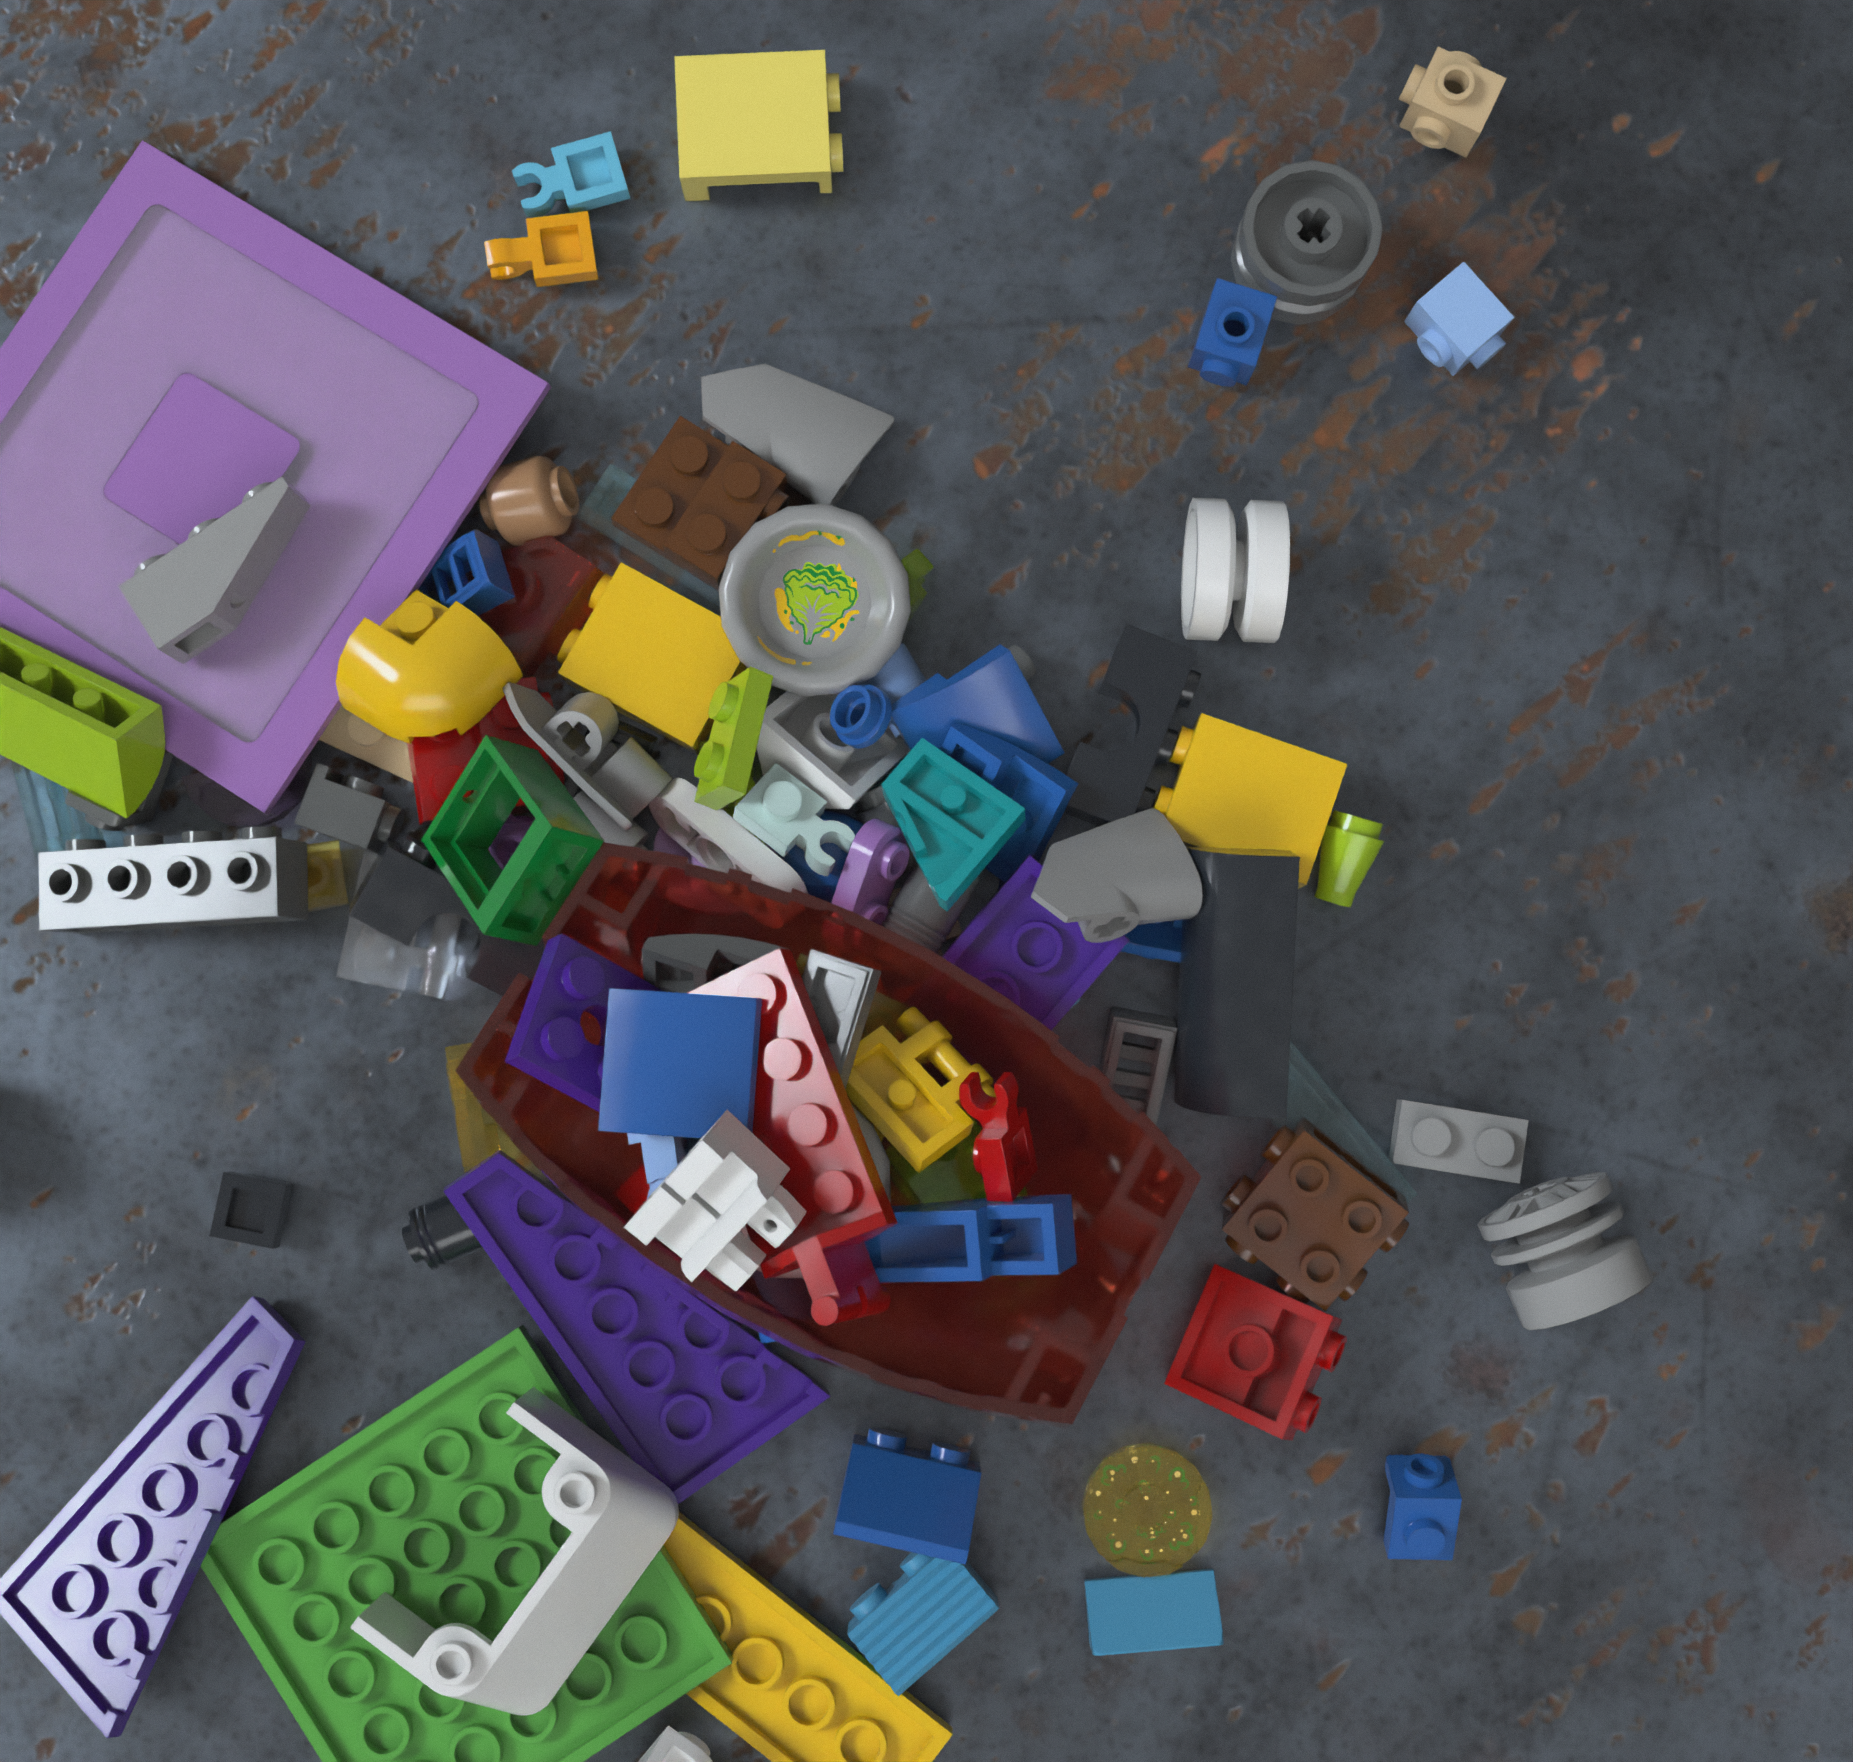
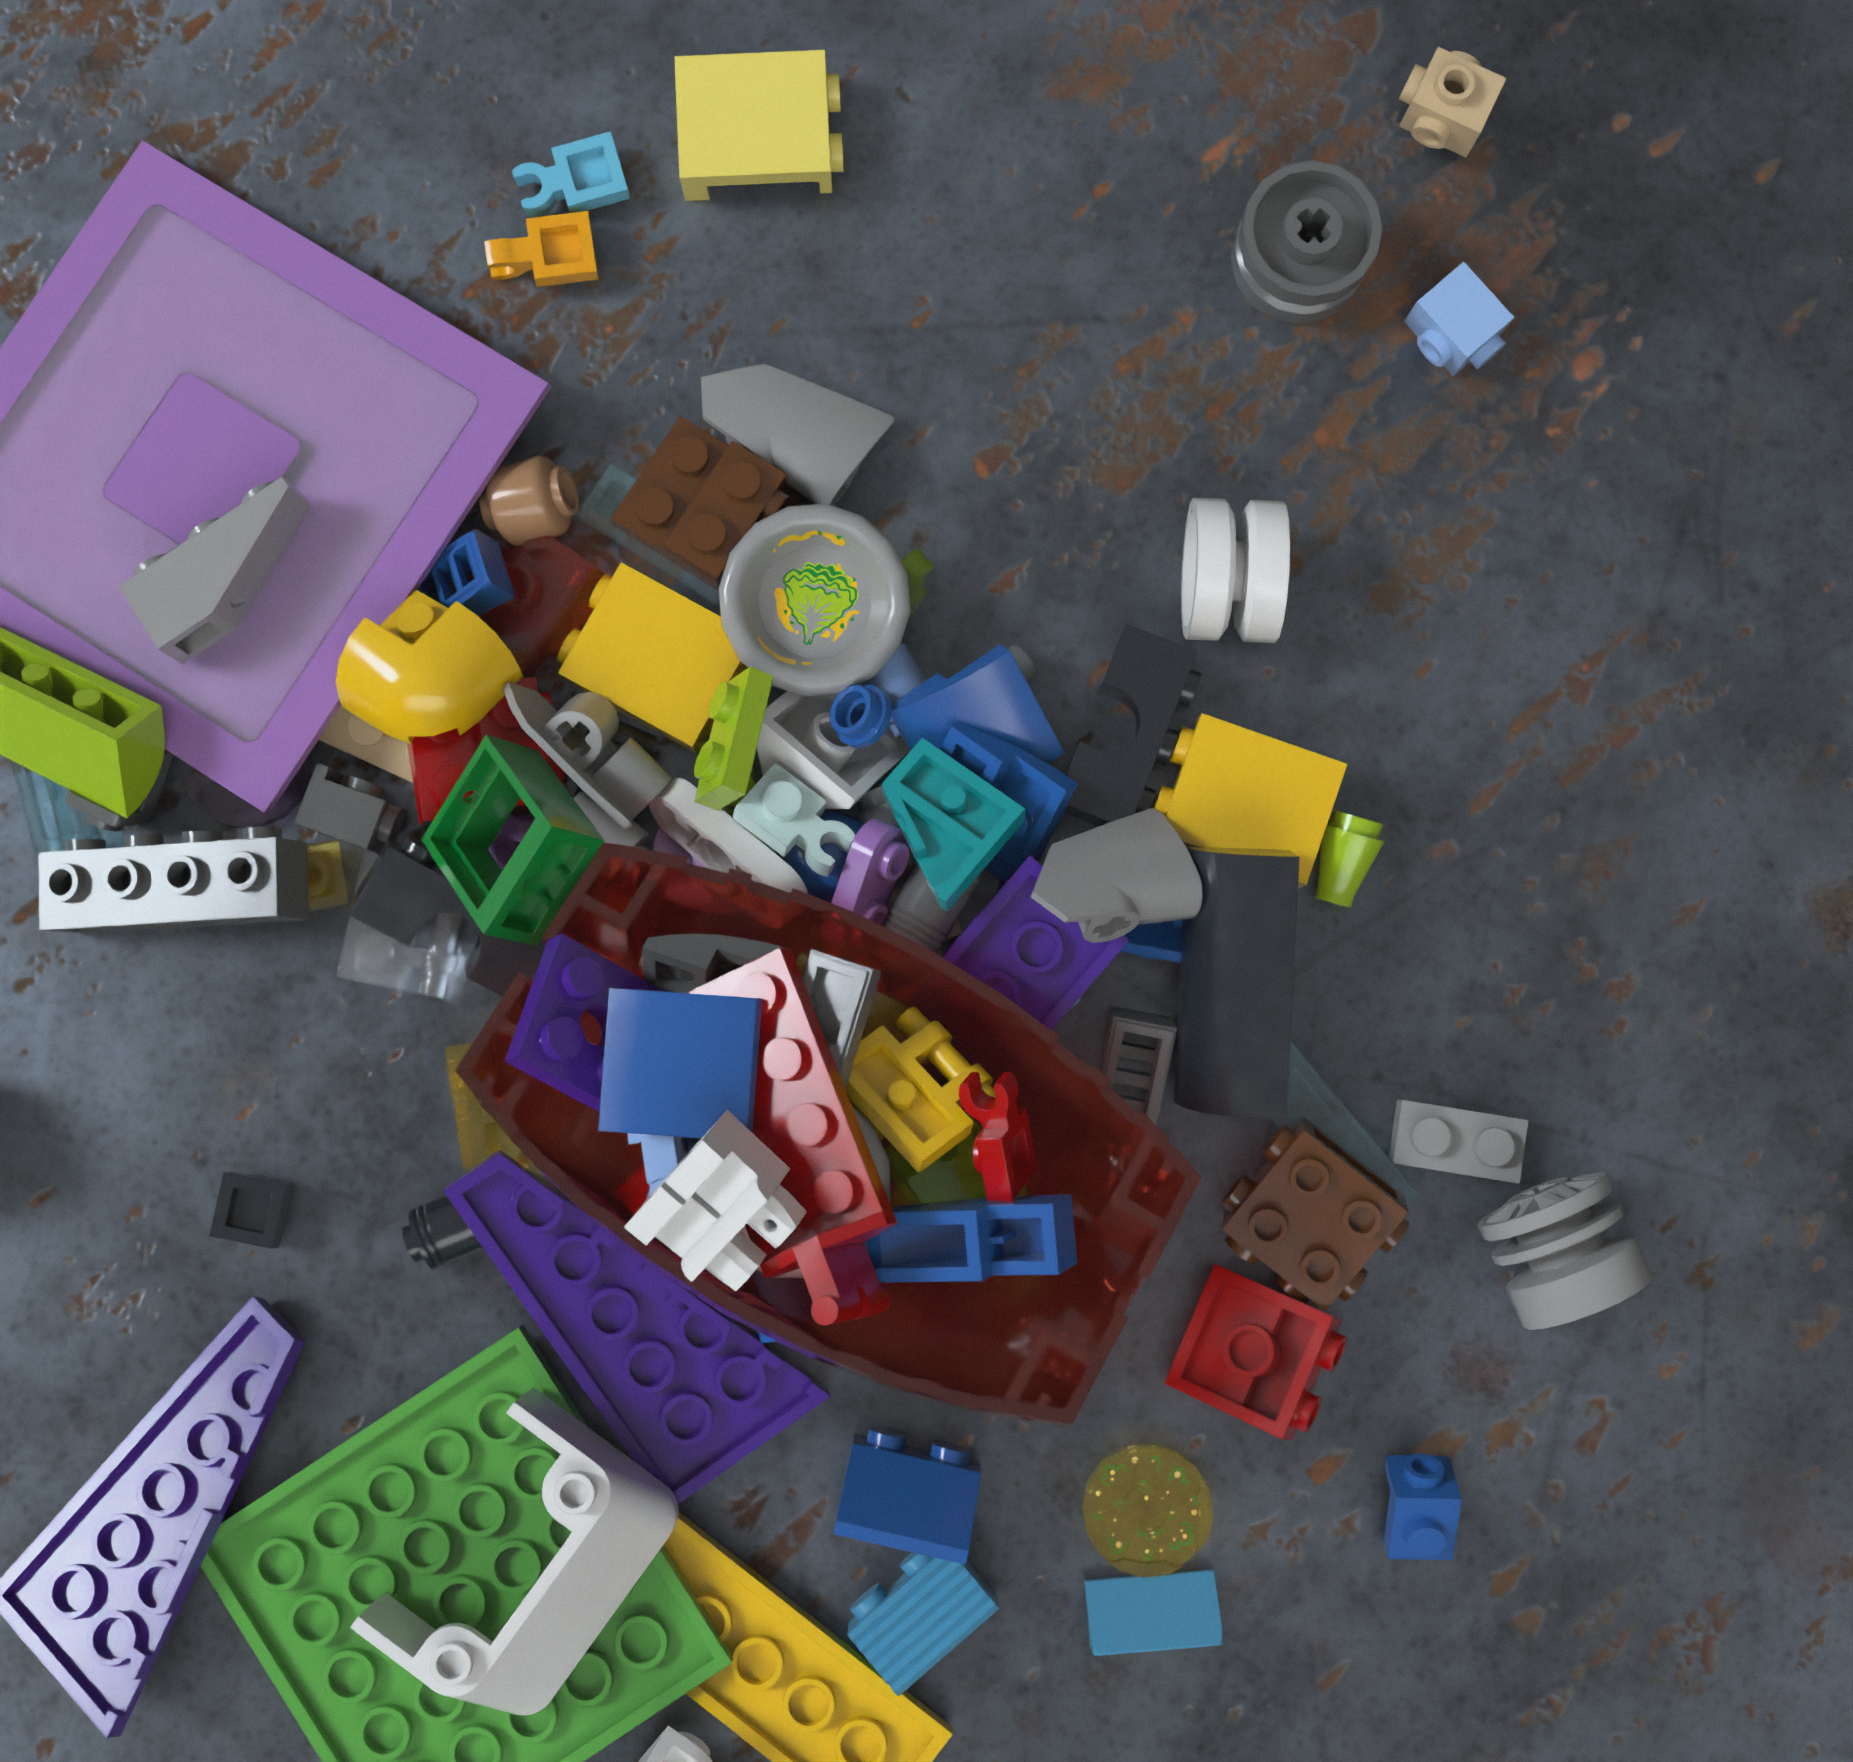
blue brick [1188,278,1277,387] -> none

